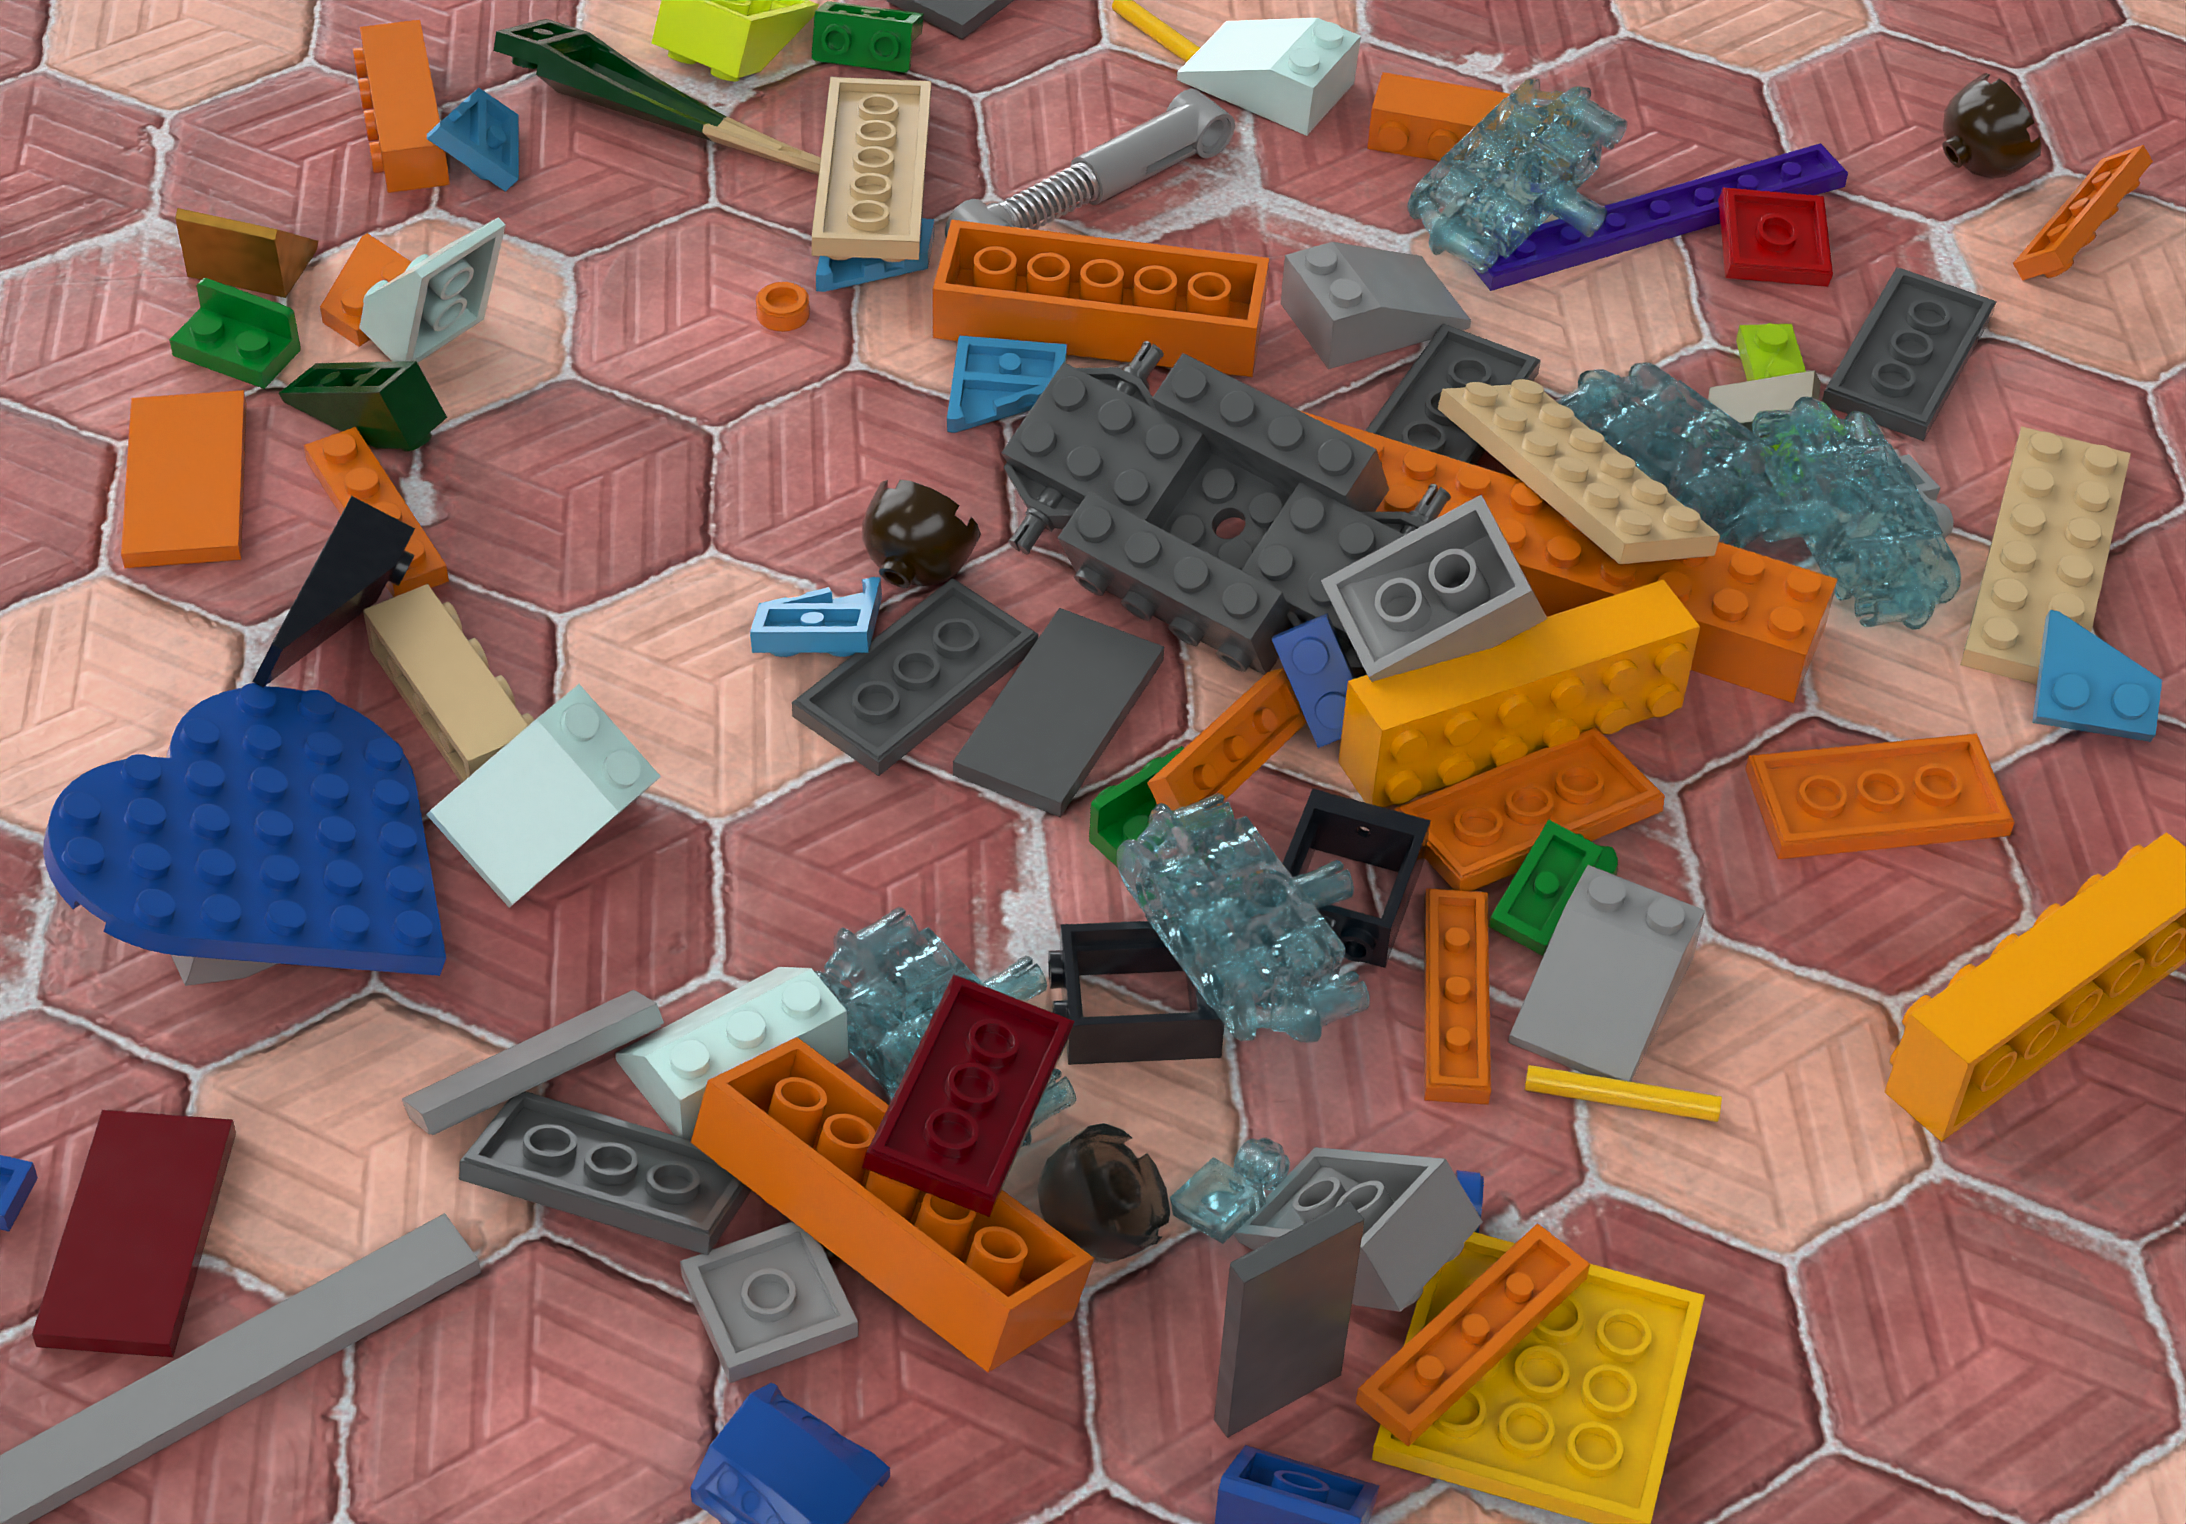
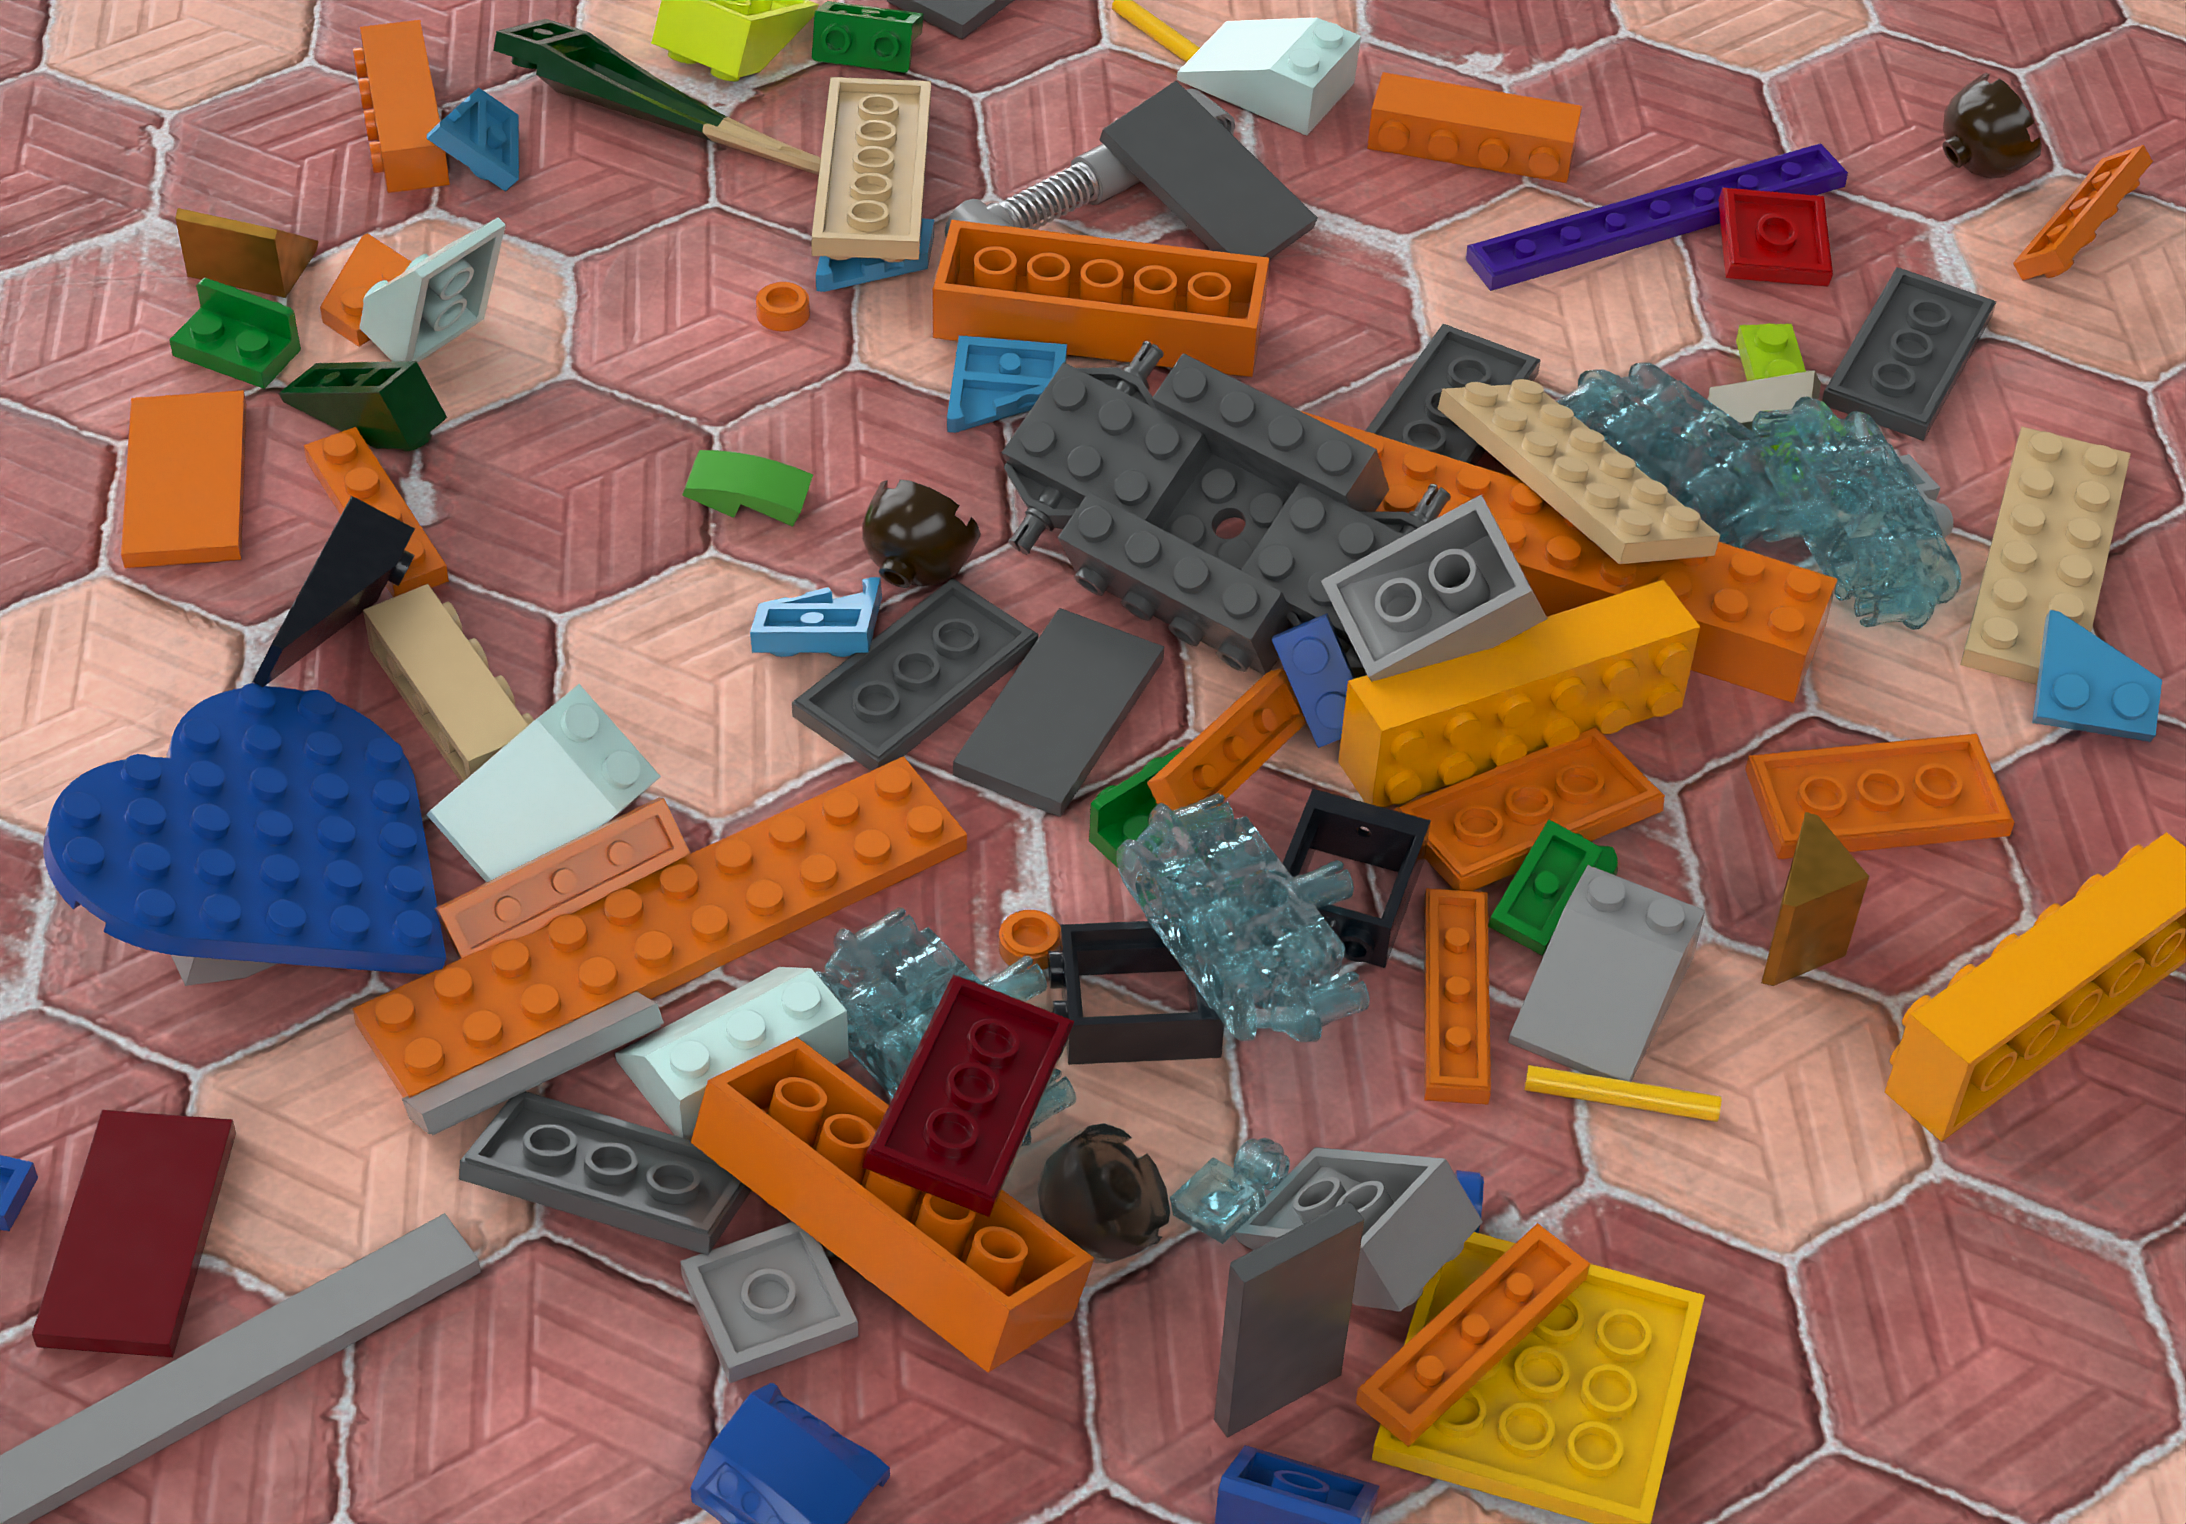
light grey slope [1281,242,1471,369] -> none
clear light blue piece [1407,78,1628,274] -> none
none -> orange plate [352,756,967,1098]
none -> orange plate [434,797,690,959]
none -> bright green slope [682,450,813,527]
none -> orange tile [999,910,1060,972]
none -> dark grey tile [1100,81,1318,260]
none -> pearl gold slope [1761,812,1870,986]

